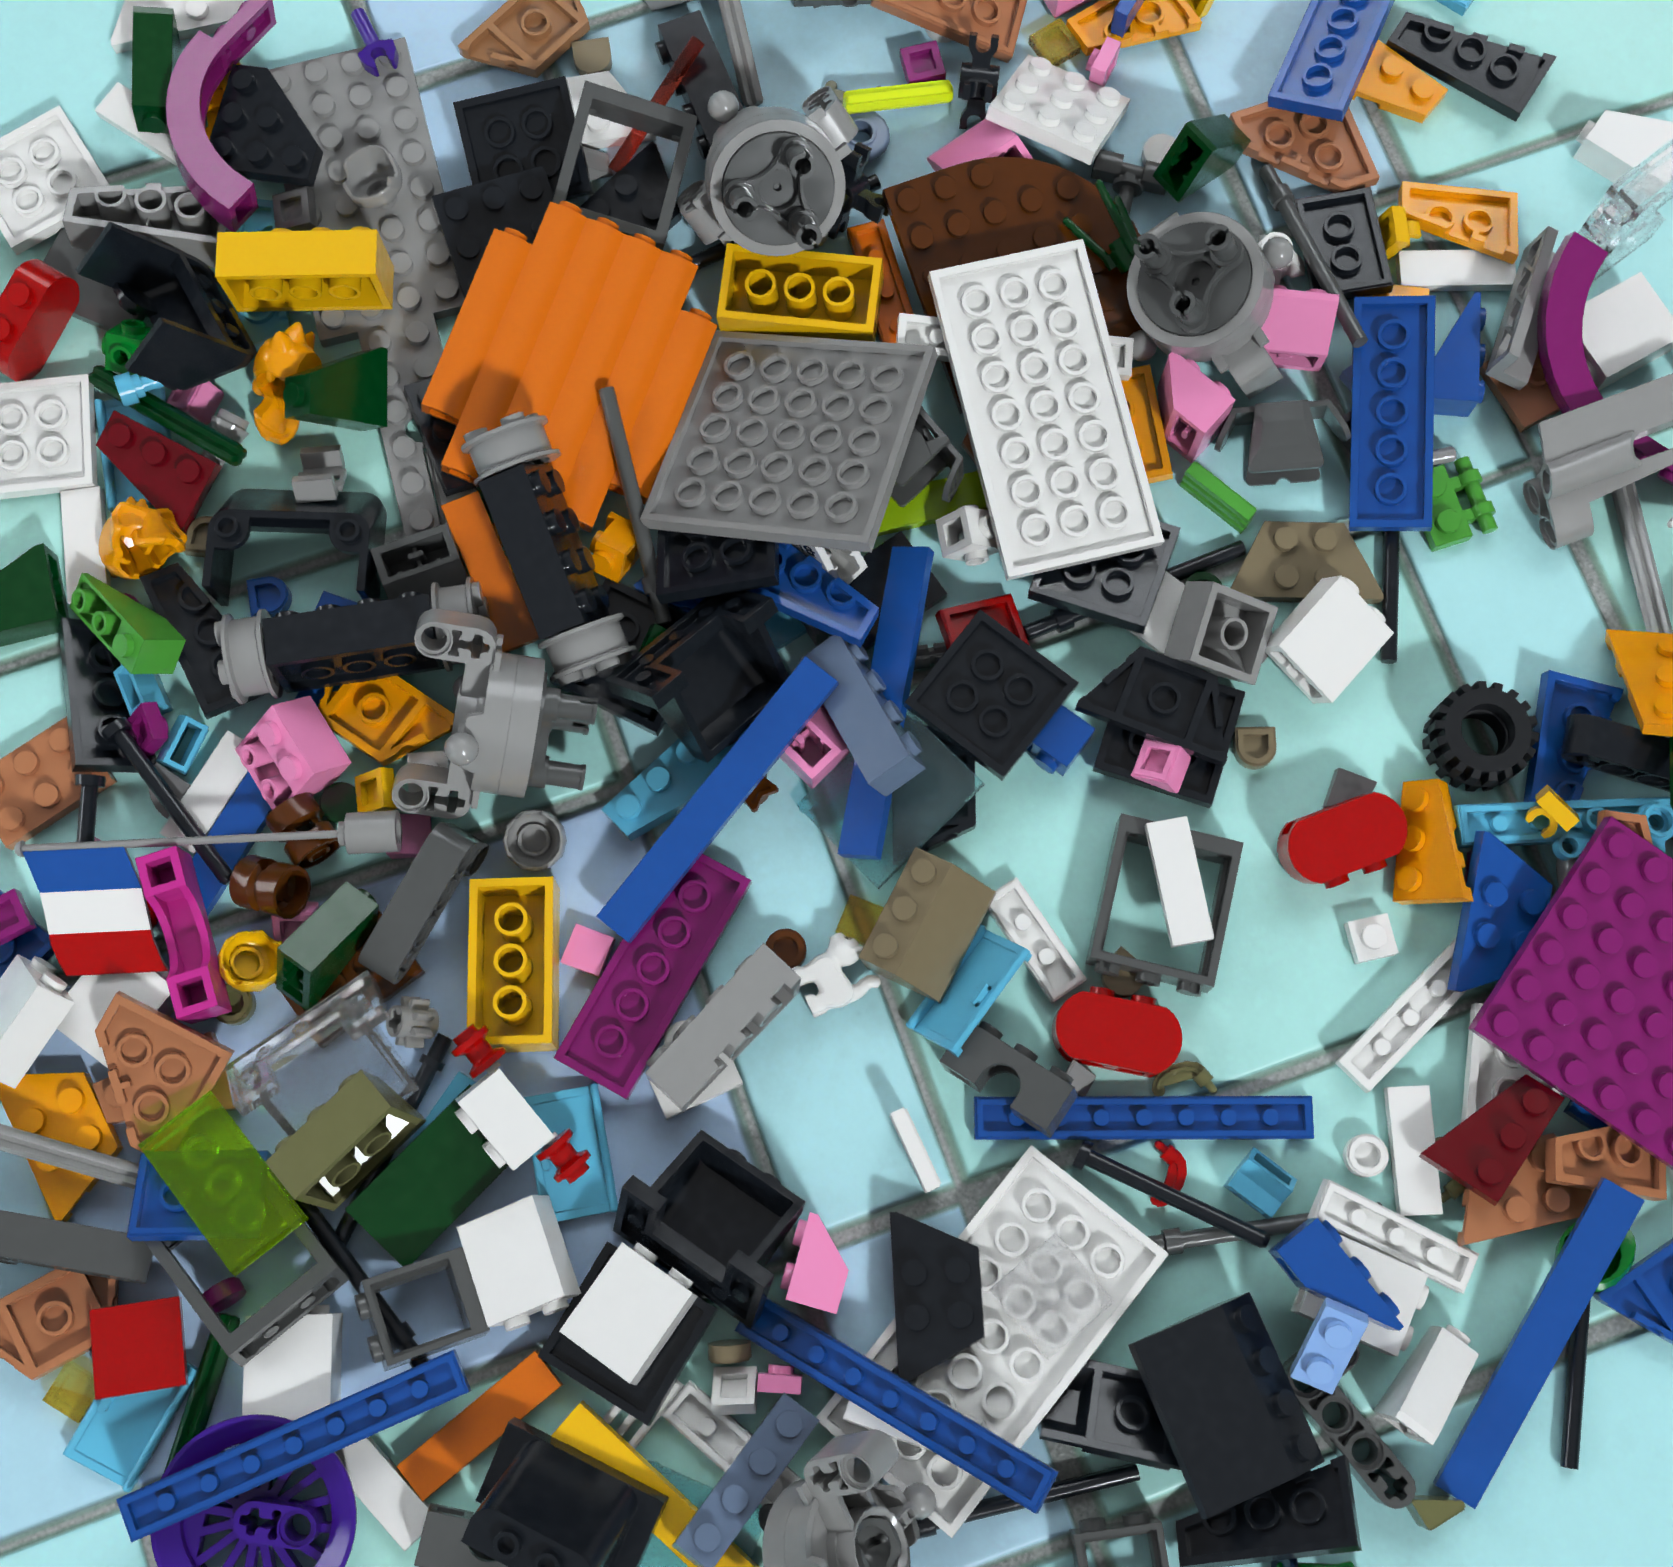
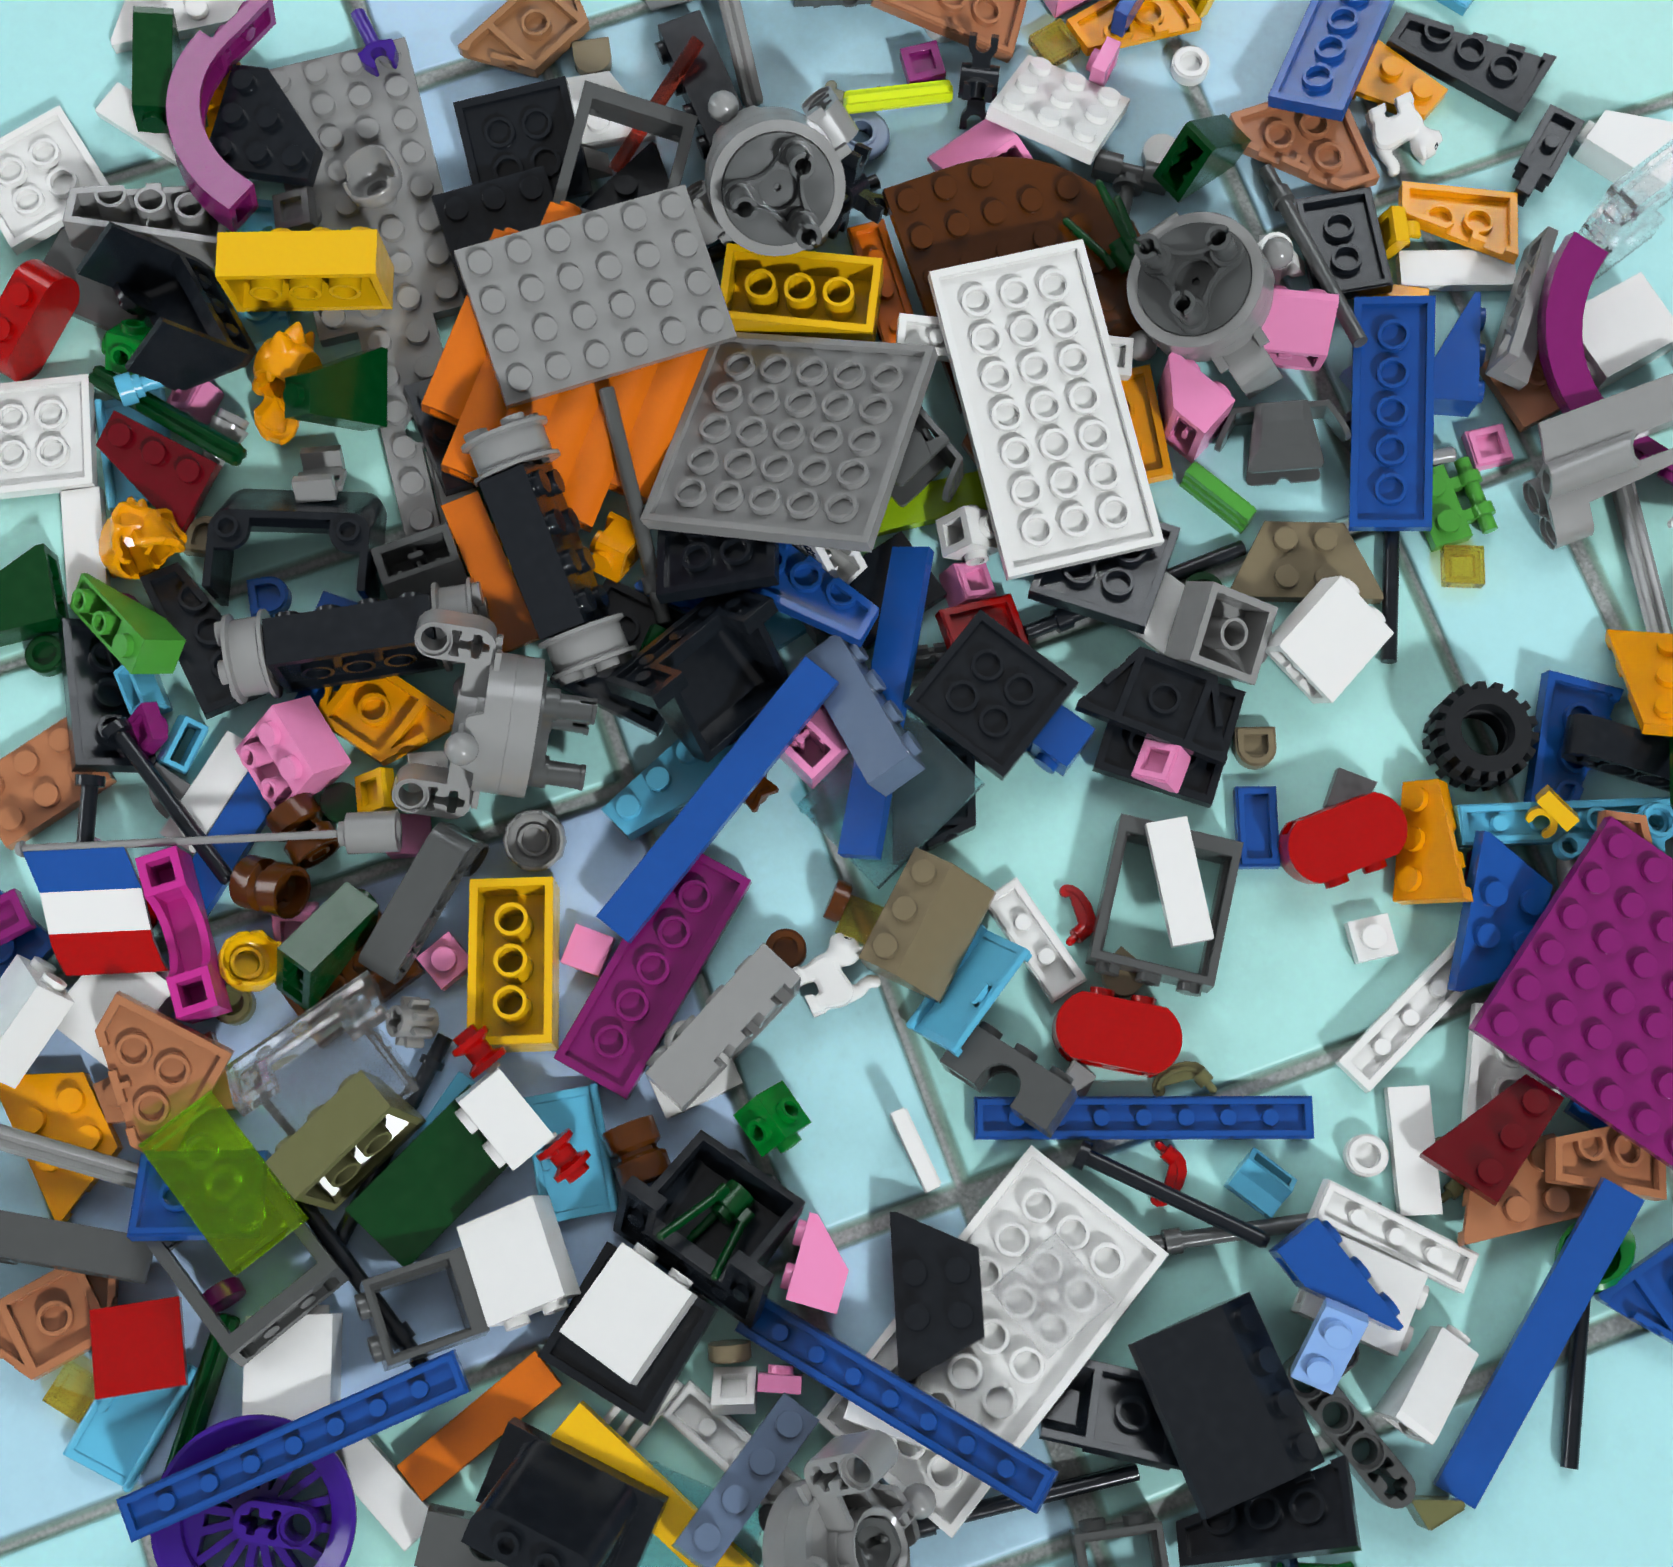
none -> dark green tile [25,634,63,677]
none -> bright pink plate [416,931,468,991]
none -> light grey plate [454,184,737,409]
none -> reddish brown wheel [601,1115,671,1190]
none -> dark green plant [656,1179,755,1281]
none -> green brick [733,1080,811,1157]
none -> reddish brown tile [823,879,853,922]
none -> bright pink slope [939,562,997,608]
none -> red piece [1059,884,1095,946]
none -> white tile [1170,45,1210,86]
none -> blue tile [1233,786,1281,869]
none -> white animal [1365,92,1443,177]
none -> clear yellow tile [1440,545,1485,588]
none -> bright pink tile [1461,423,1514,471]
none -> hinge [1512,104,1585,207]

